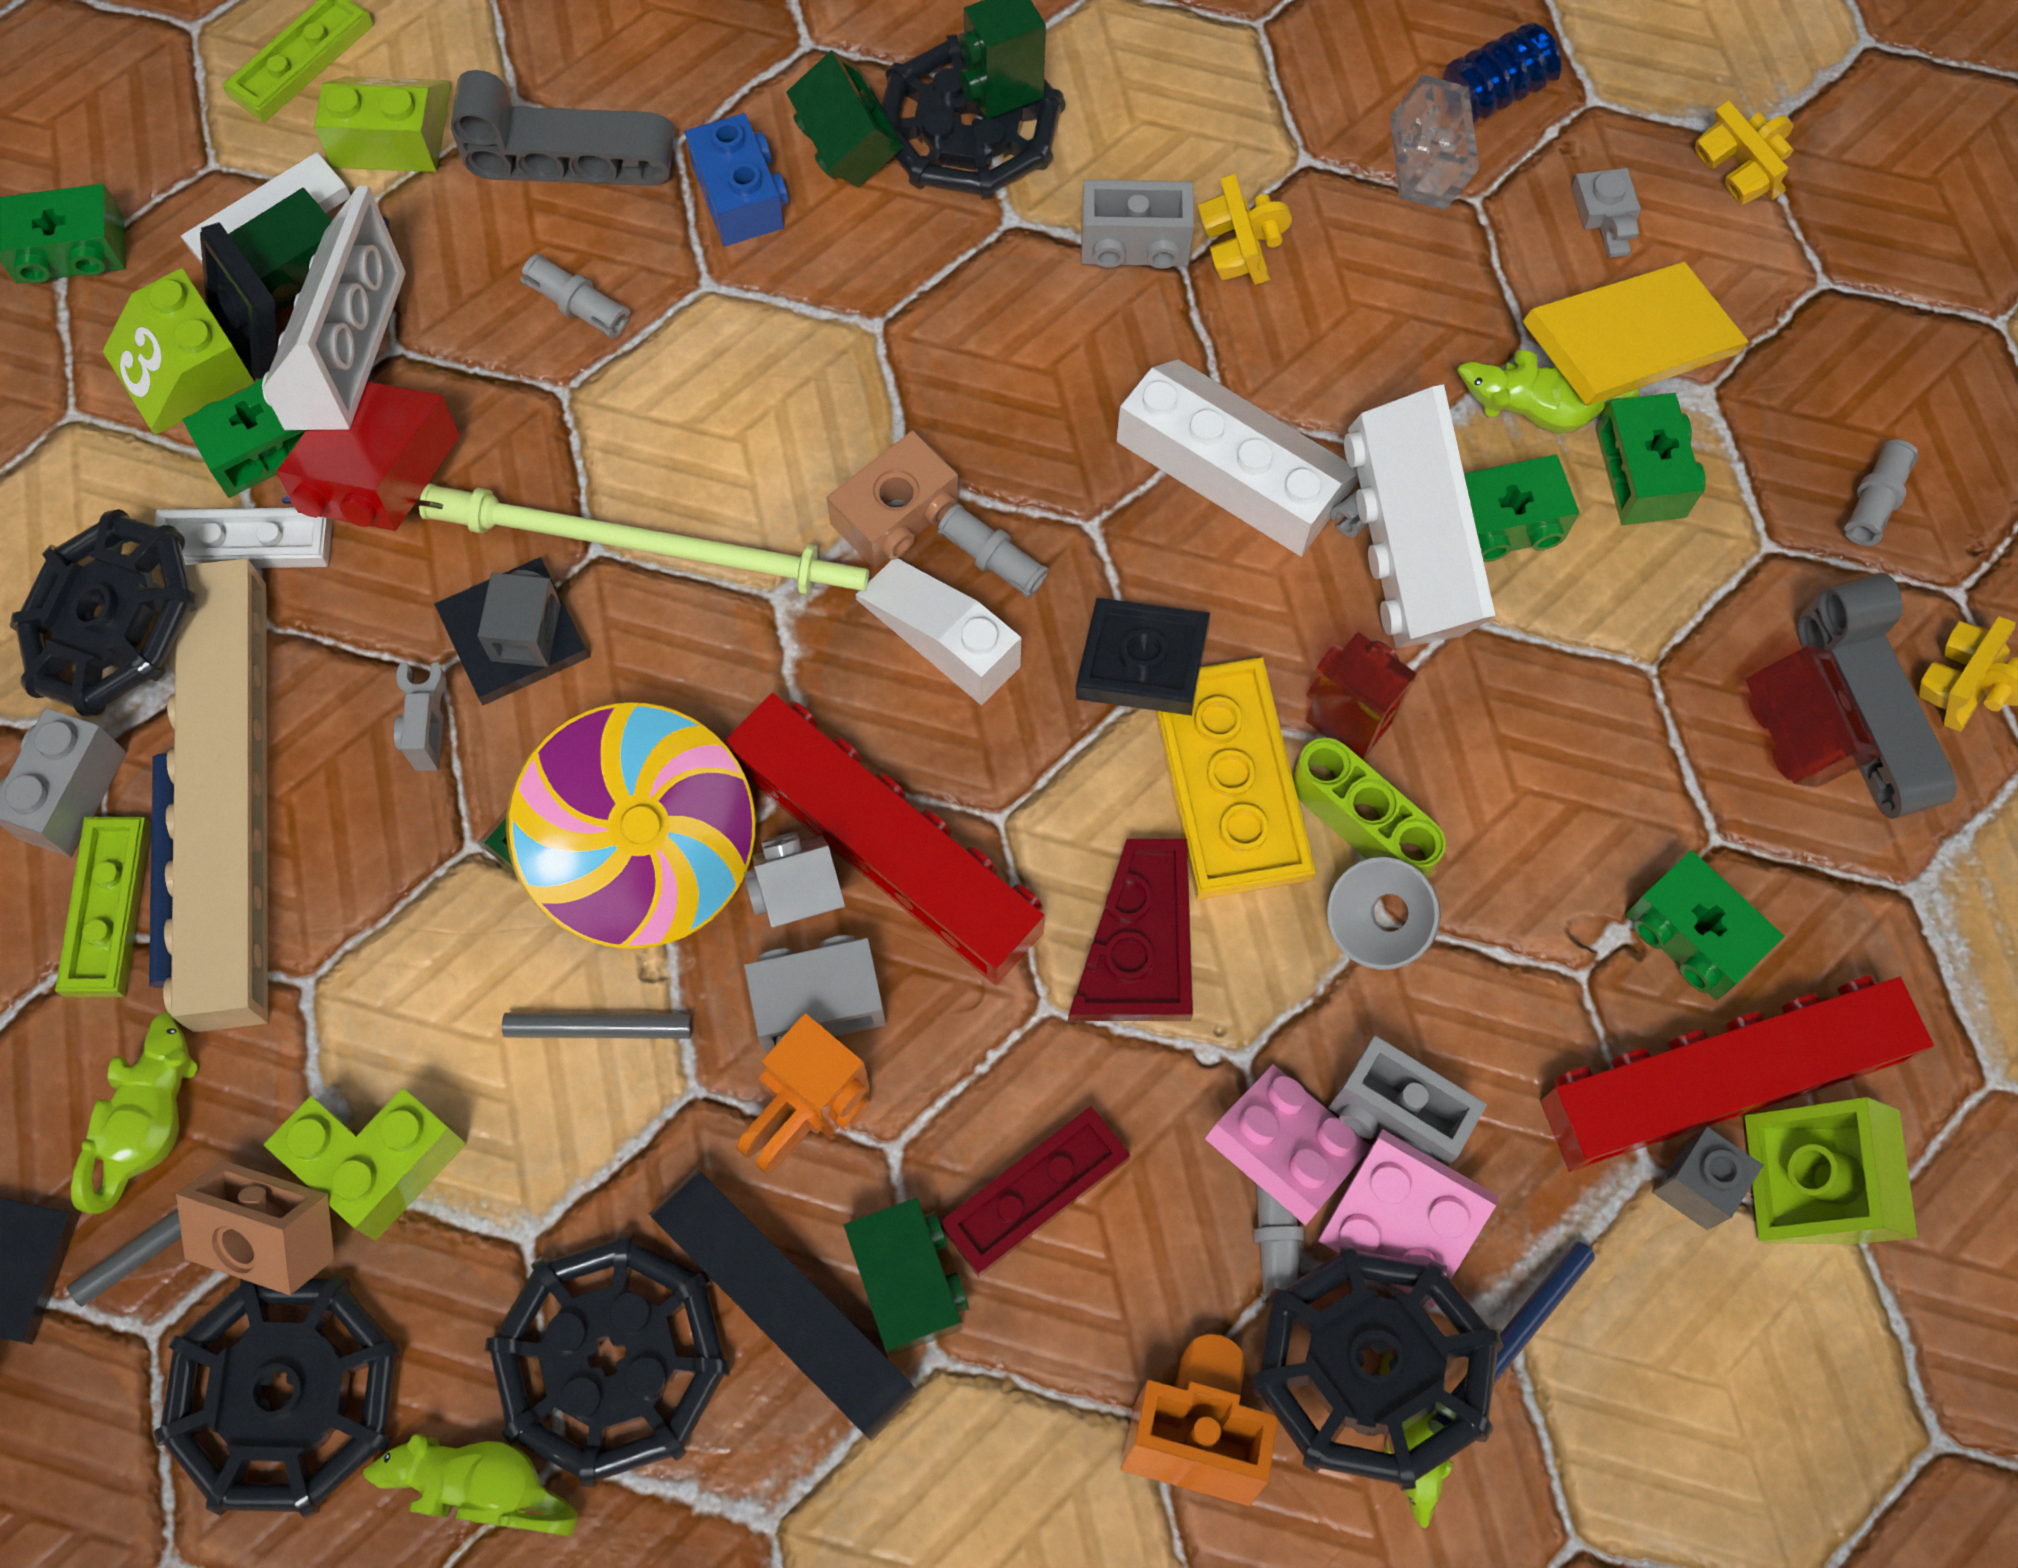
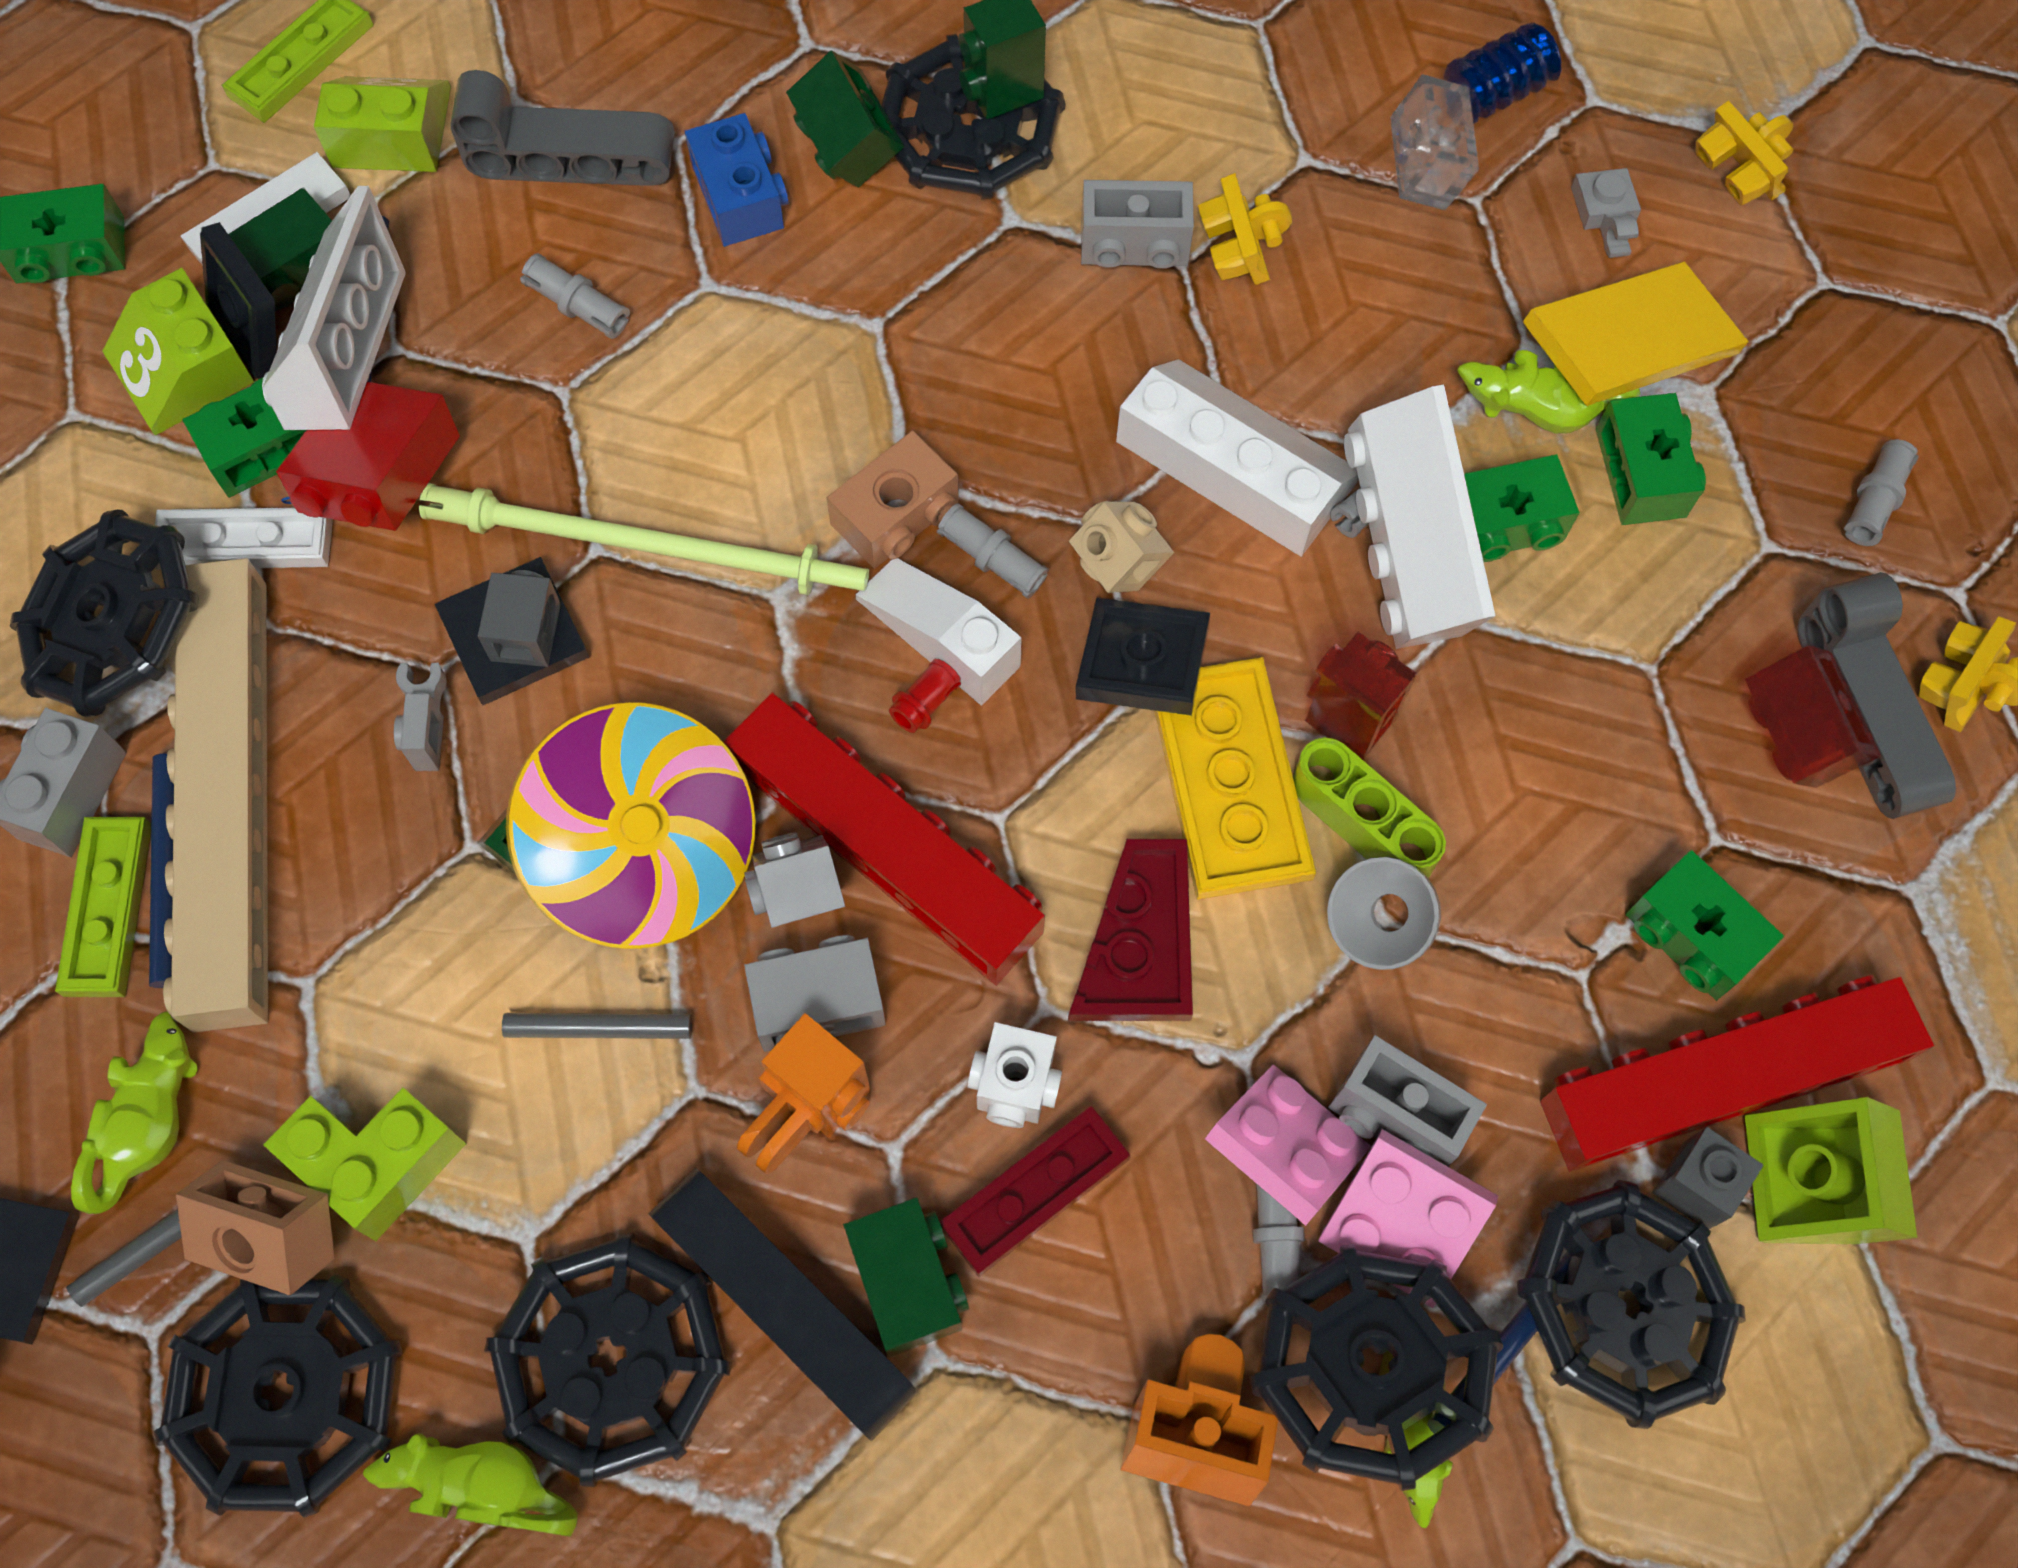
none -> red pin [889,659,961,733]
none -> white brick [968,1022,1062,1128]
none -> tan brick [1069,501,1174,593]
none -> black plate [1517,1180,1746,1429]

